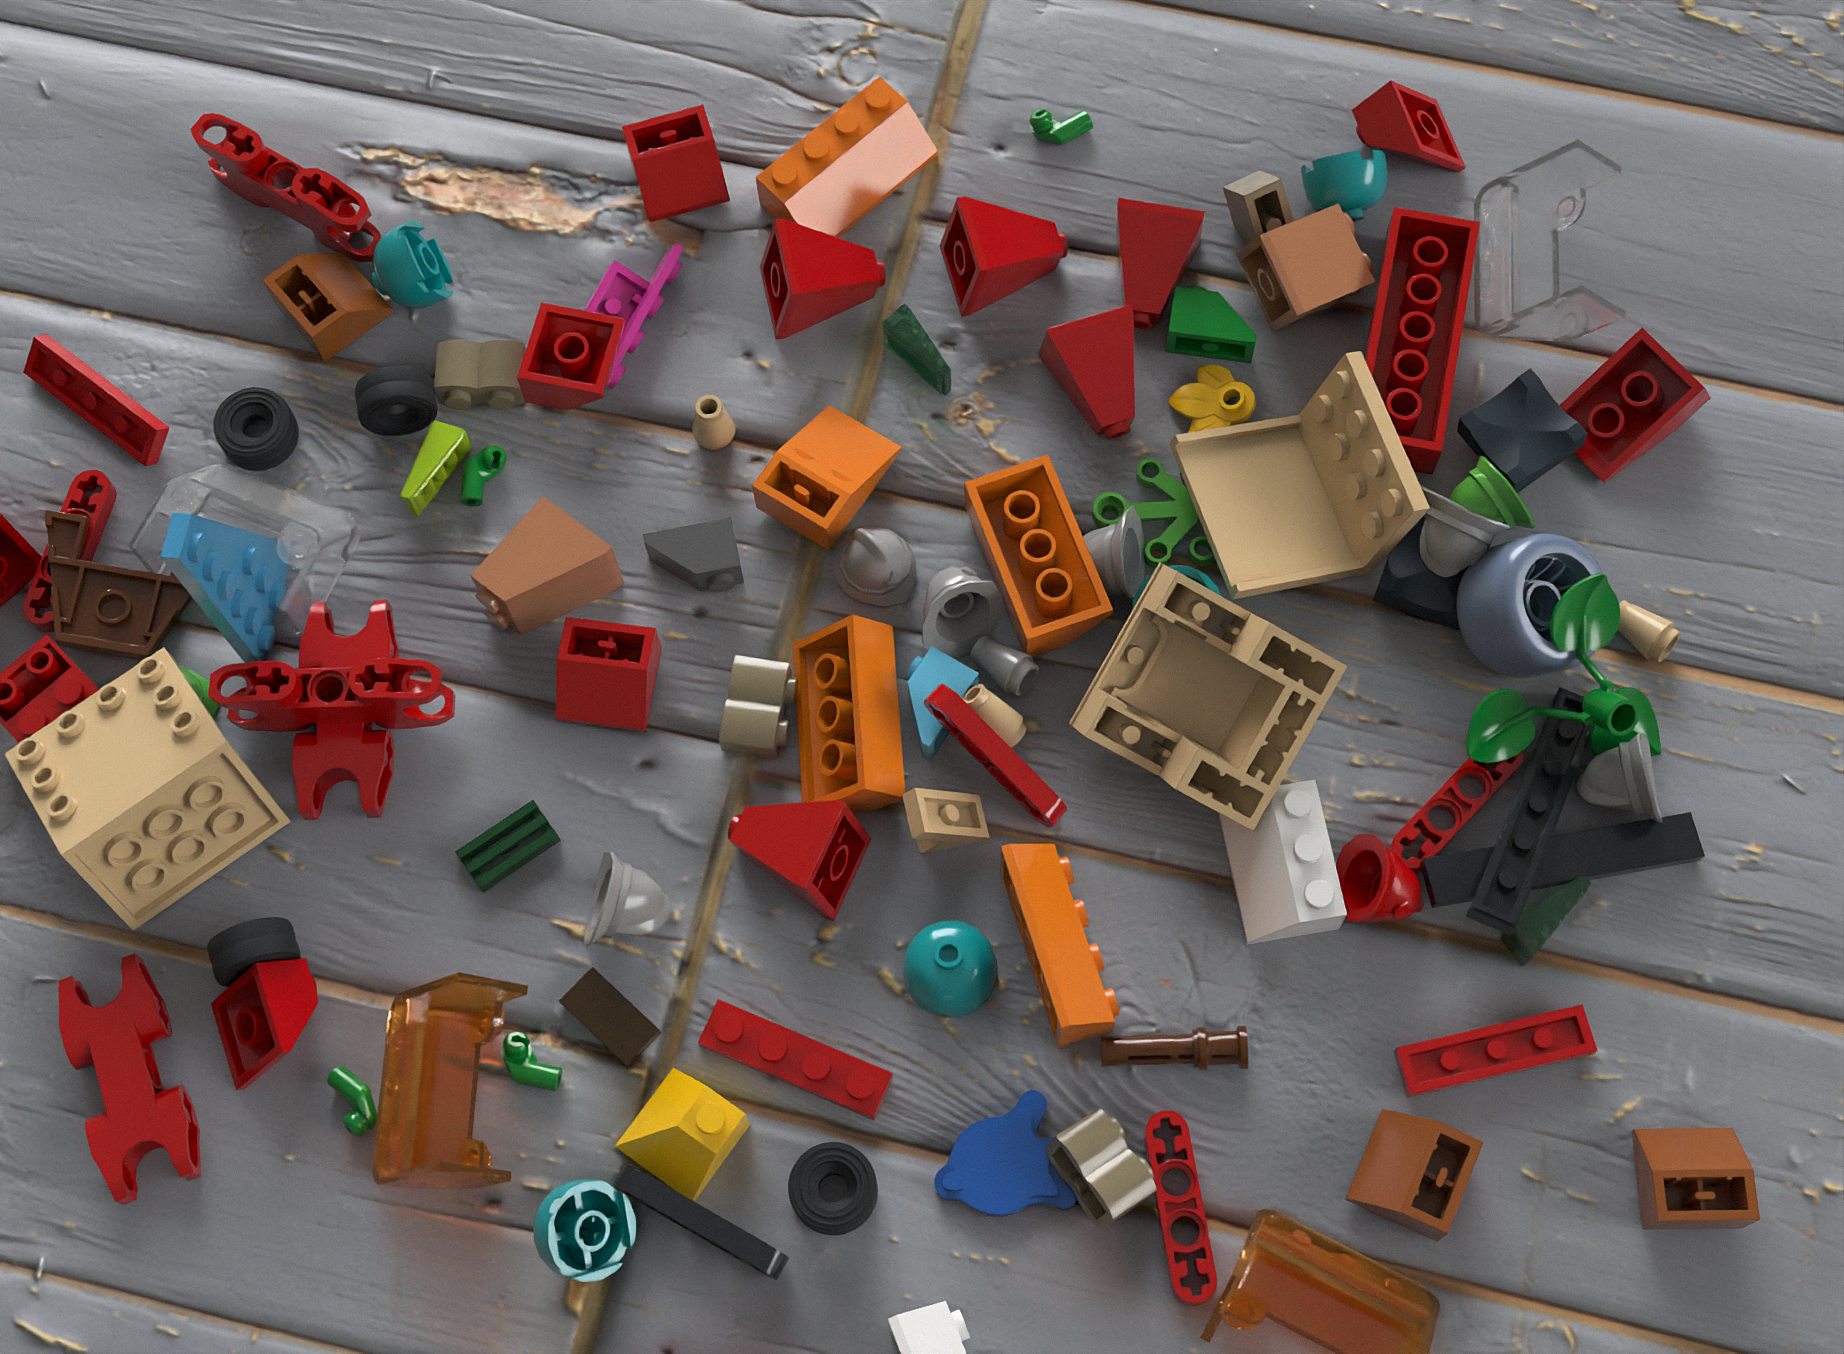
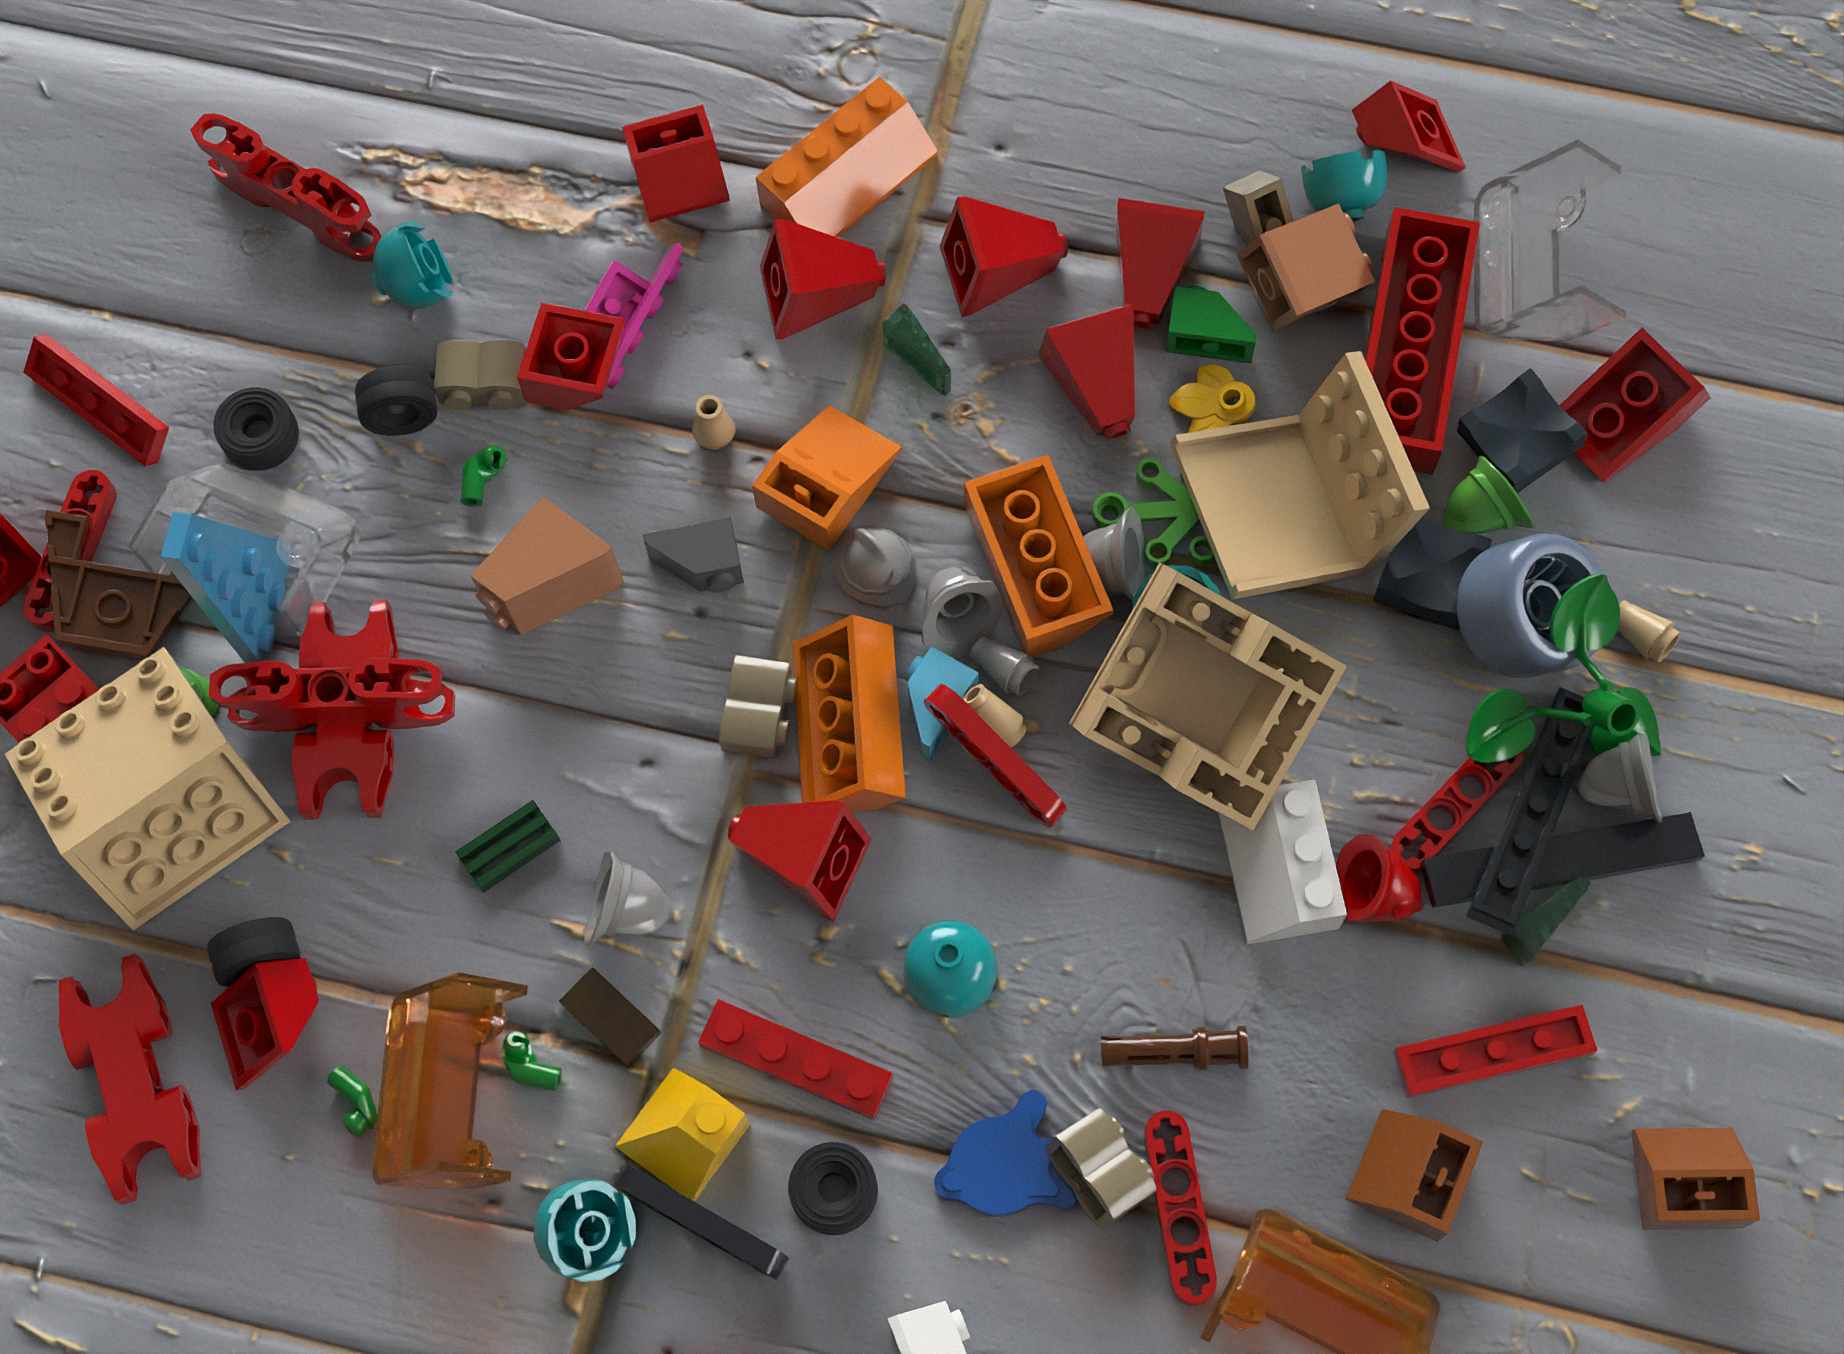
dark orange slope [262,252,394,362] -> none
lime slope [400,420,472,517] -> none
red slope [555,617,662,732] -> none
tan slope [902,788,990,853] -> none
orange slope [1000,844,1120,1049] -> none
green arm [1029,109,1093,145] -> none
light grey piece [1420,486,1510,577] -> none

